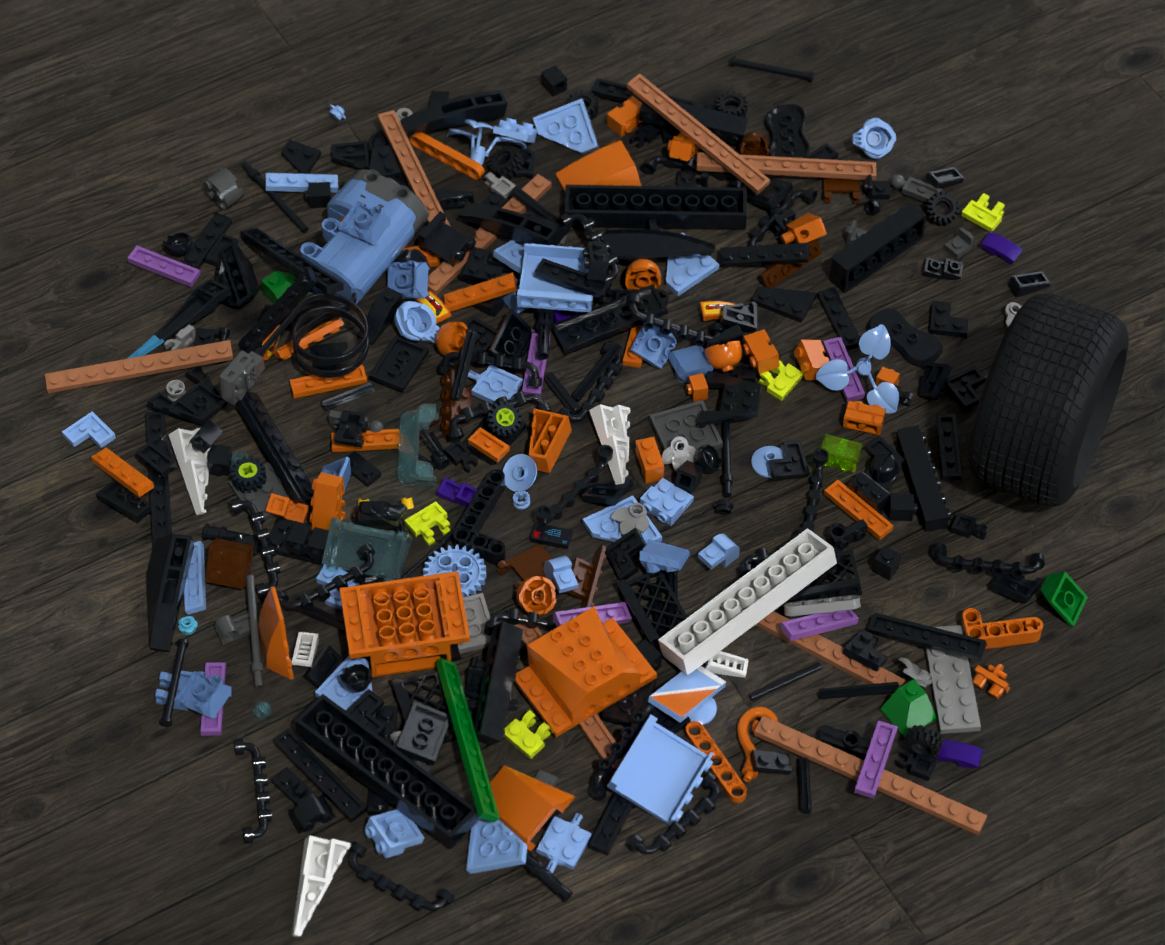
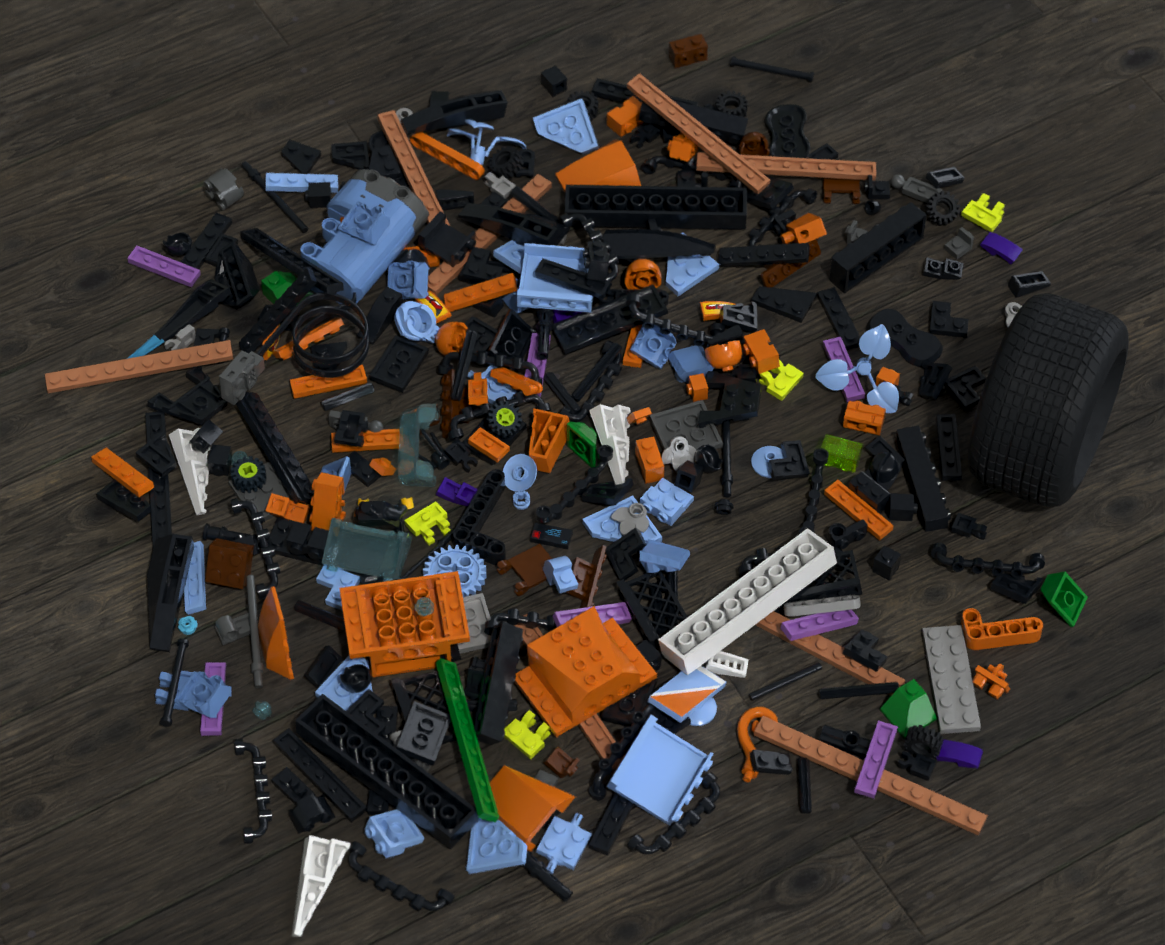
light blue plate [62,411,116,448] -> none
light grey wheel [166,380,186,402] -> none
black bar [277,544,375,610] -> none
white slope [291,632,319,667] -> none
light blue plate [329,104,346,121] -> none
light blue plate [493,118,538,143] -> none
orange cylinder [516,576,557,615] -> none
orange beam [686,721,747,803] -> none
light blue brick [698,534,740,570] -> none
orange brick [794,339,829,380] -> none
light blue helmet [852,118,896,159] -> none
black plate [868,612,987,661] -> none
light grey plate [899,658,933,687] -> none
none -> orange plate [369,457,396,476]
none -> clear light blue plate [415,597,434,616]
none -> orange hinge [468,372,488,406]
none -> orange plate [490,367,543,396]
none -> reddish brown bracket [544,746,580,779]
none -> green slope [567,422,597,468]
none -> orange plate [626,407,652,425]
none -> reddish brown brick [669,33,708,68]

